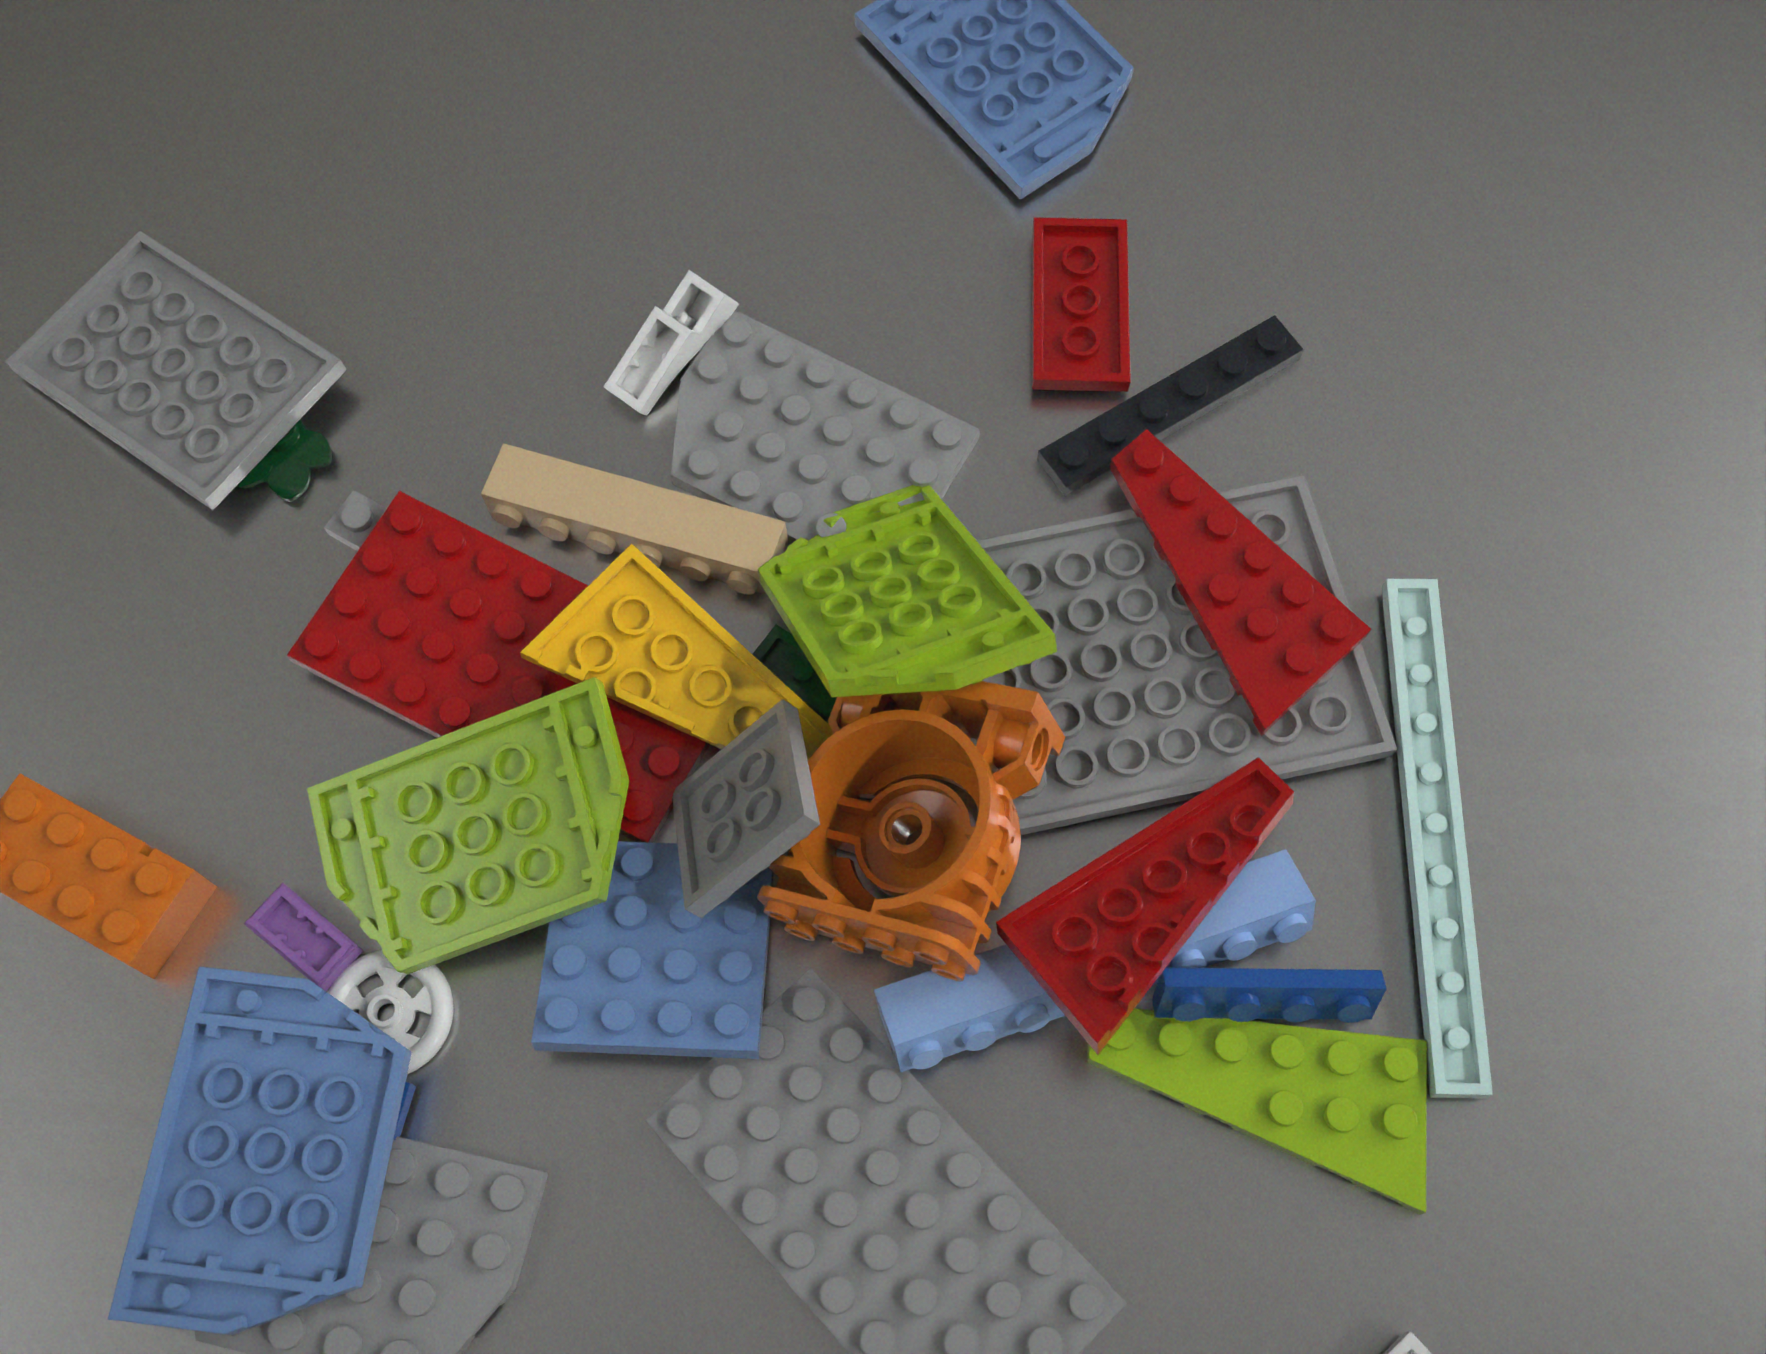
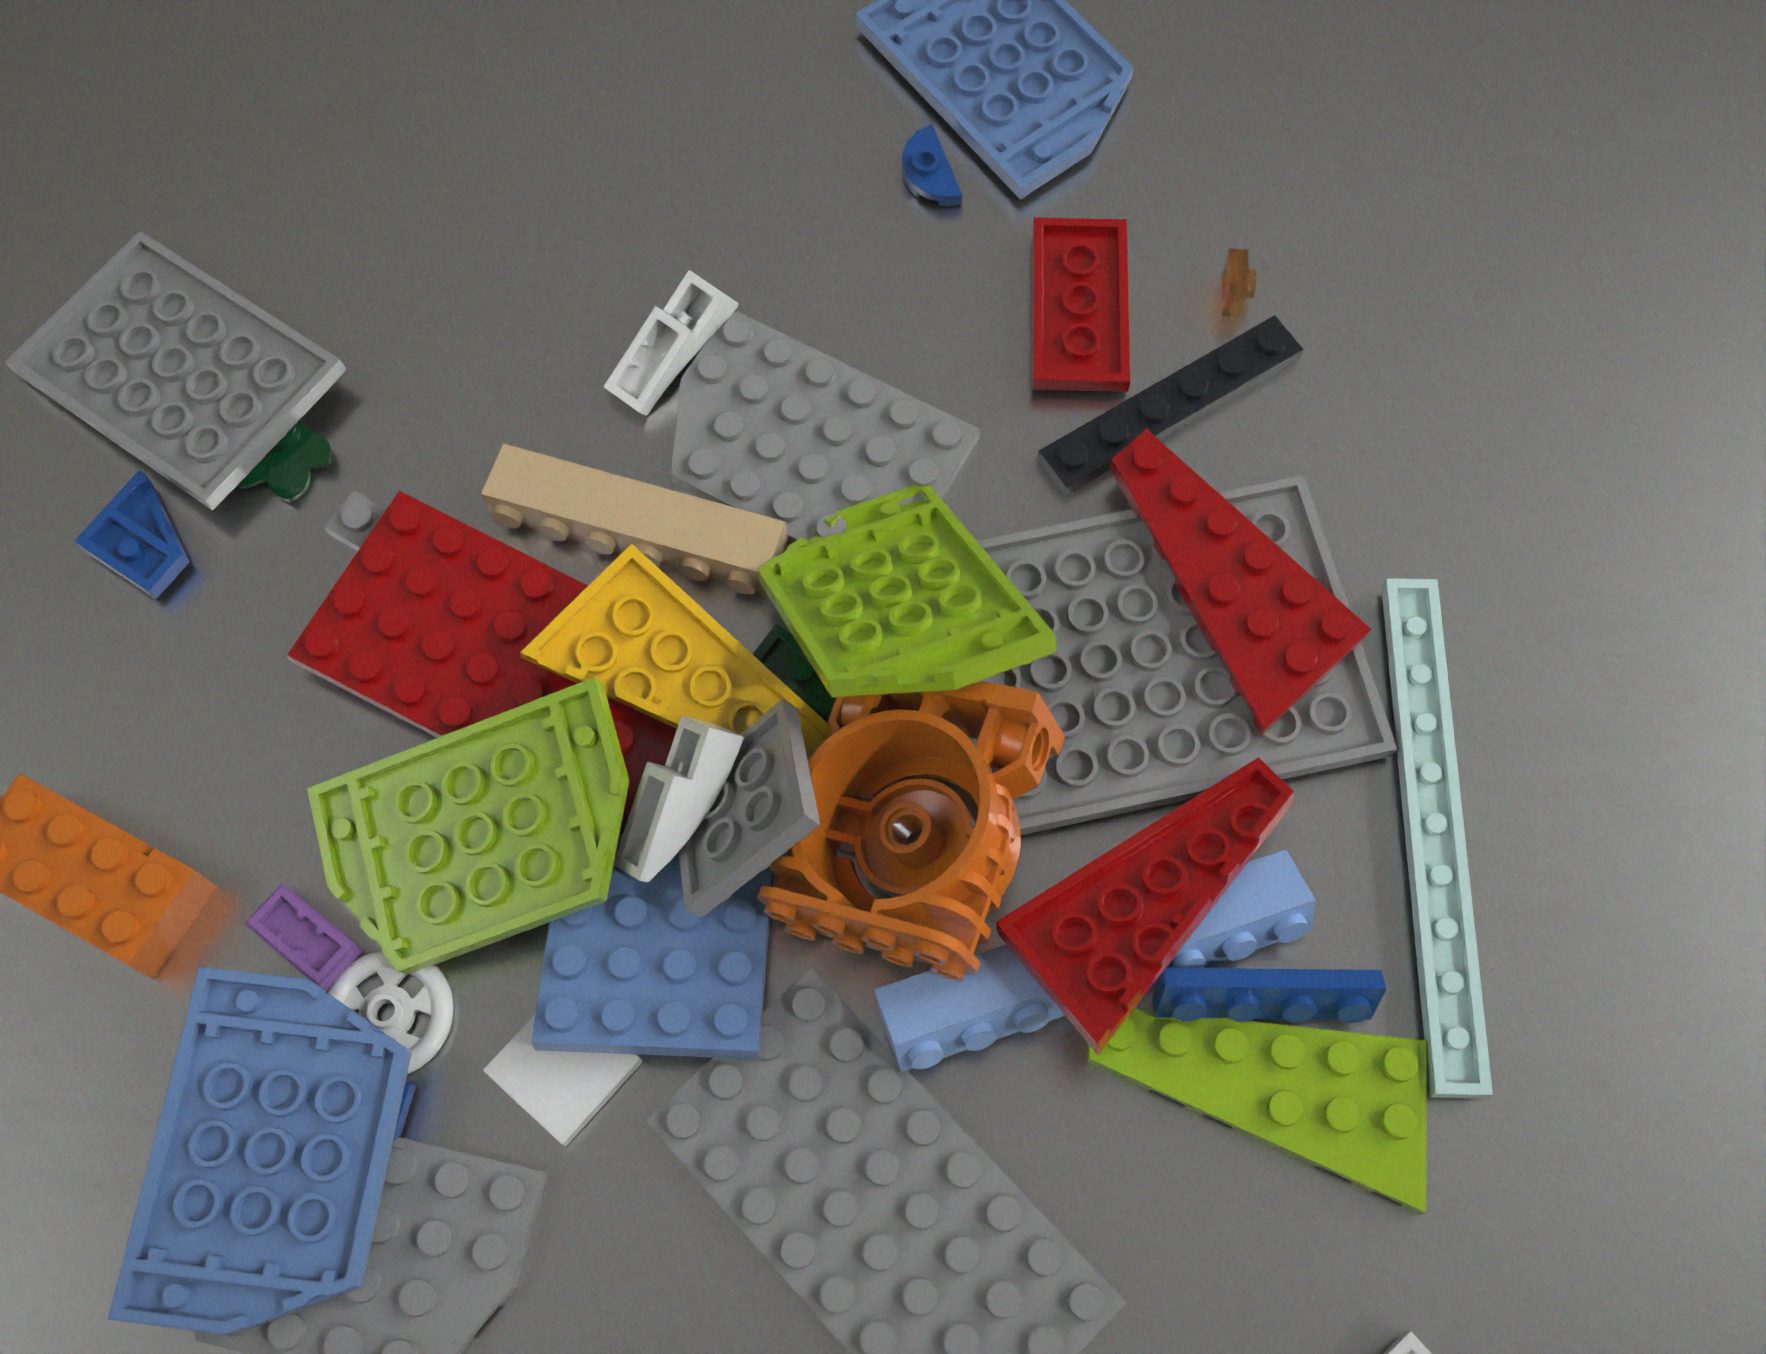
none -> blue wing [74,470,189,599]
none -> white tile [483,1015,643,1147]
none -> white slope [614,715,744,882]
none -> blue plate [902,124,963,207]
none -> clear orange plate [1221,249,1256,317]

